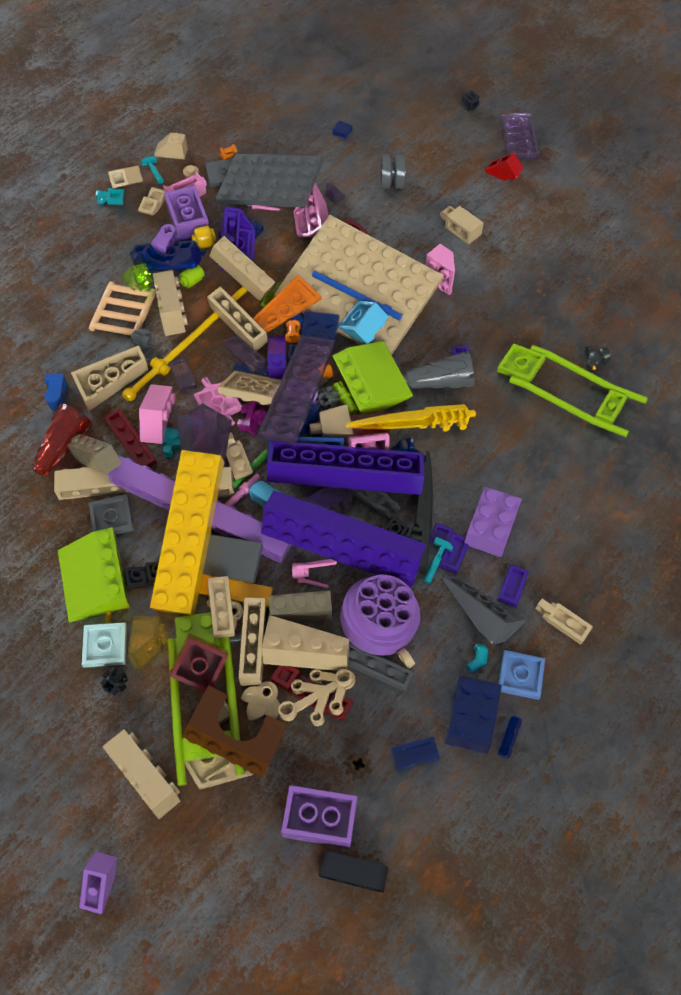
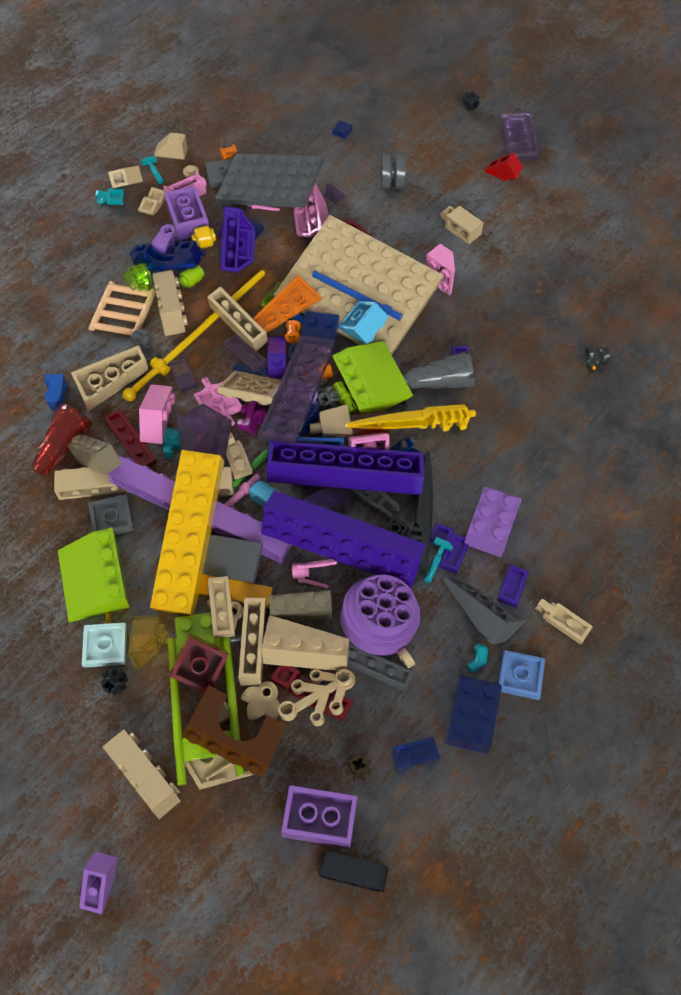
black slope [123,562,159,589] -> none
tan brick [210,236,275,301] -> none
lime plate [497,344,648,437] -> none
clear blue axle [498,716,522,759] -> none

